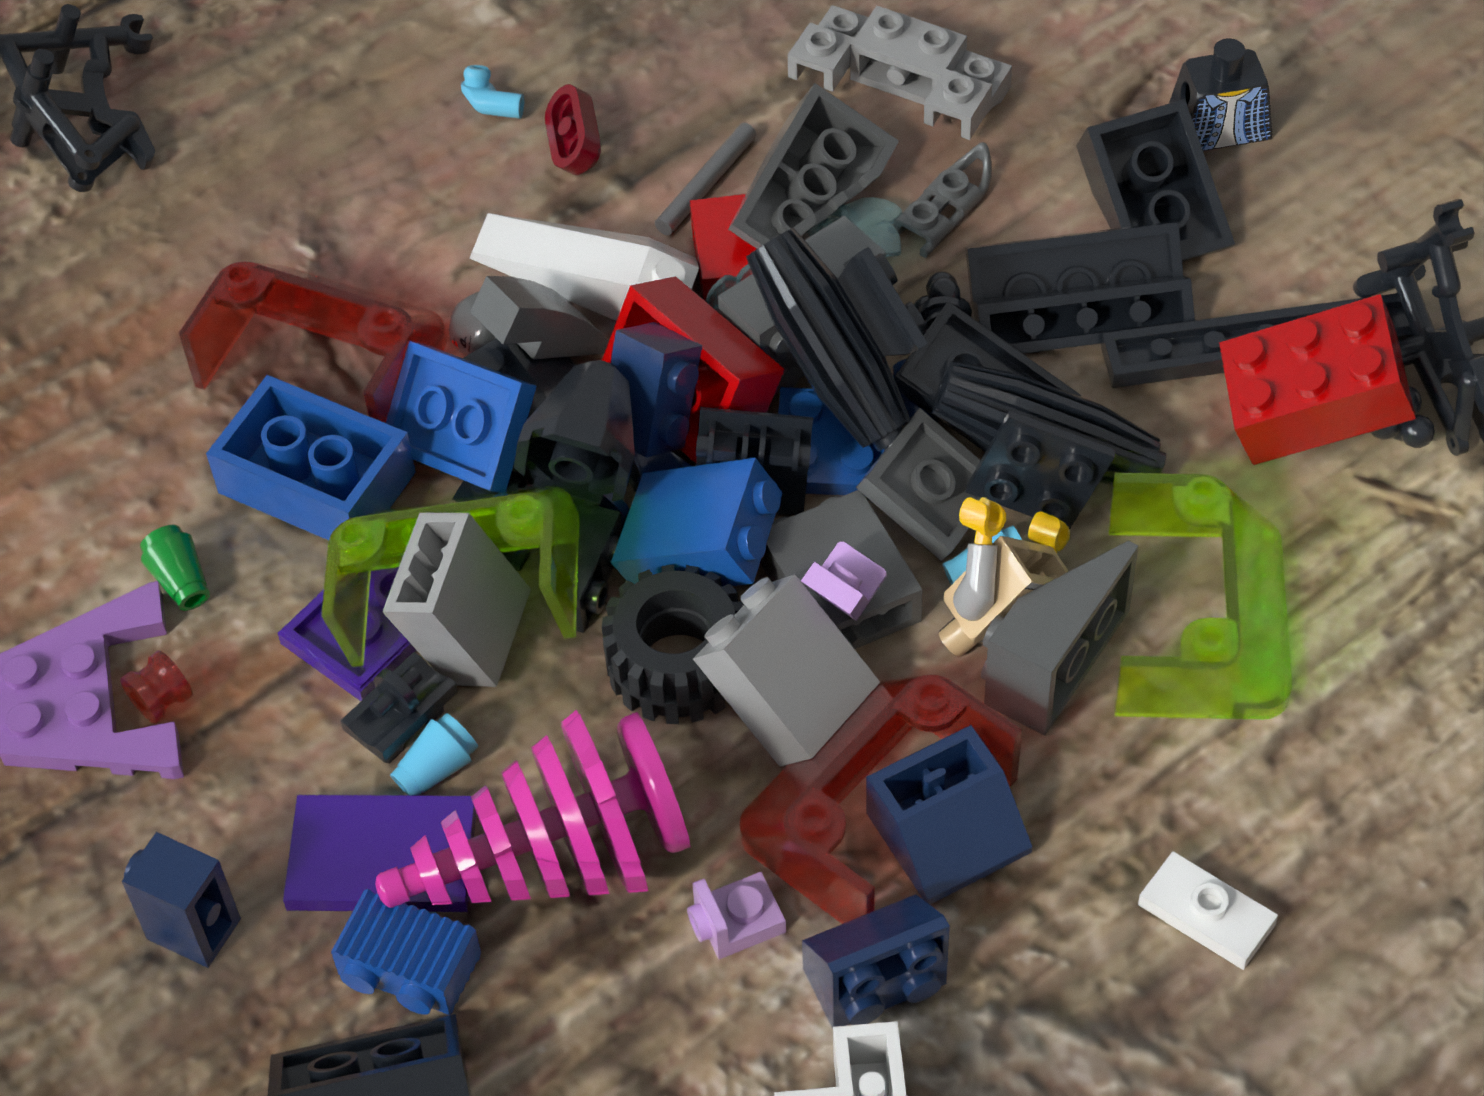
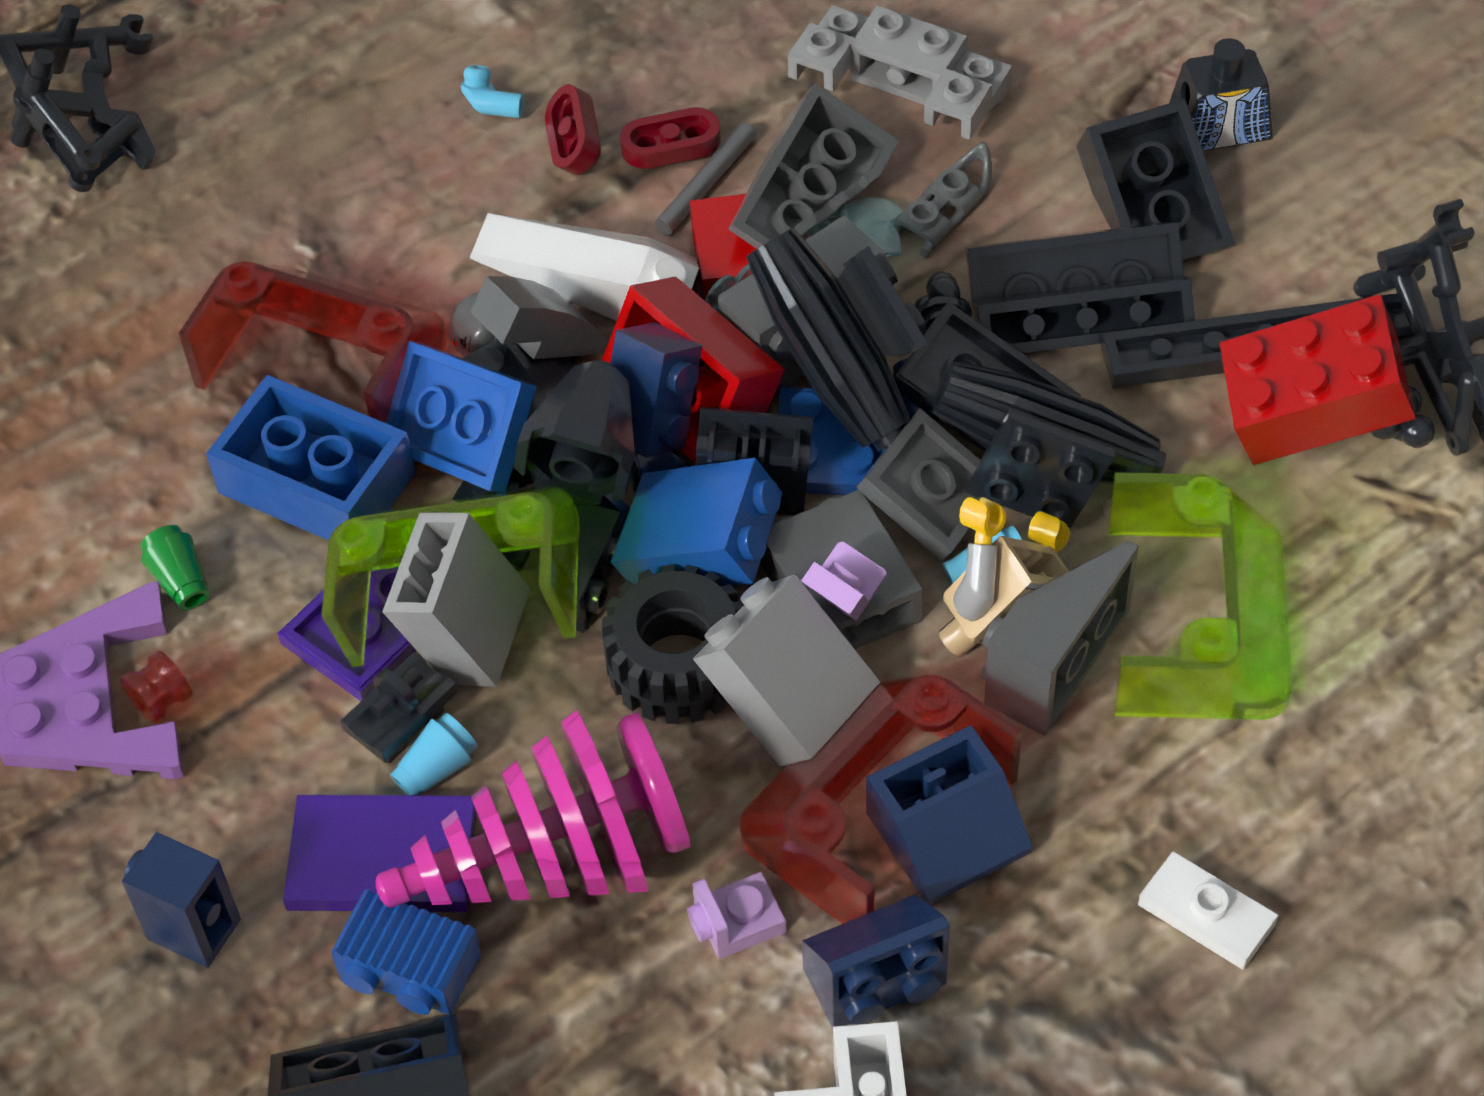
none -> dark red plate [620,107,721,169]

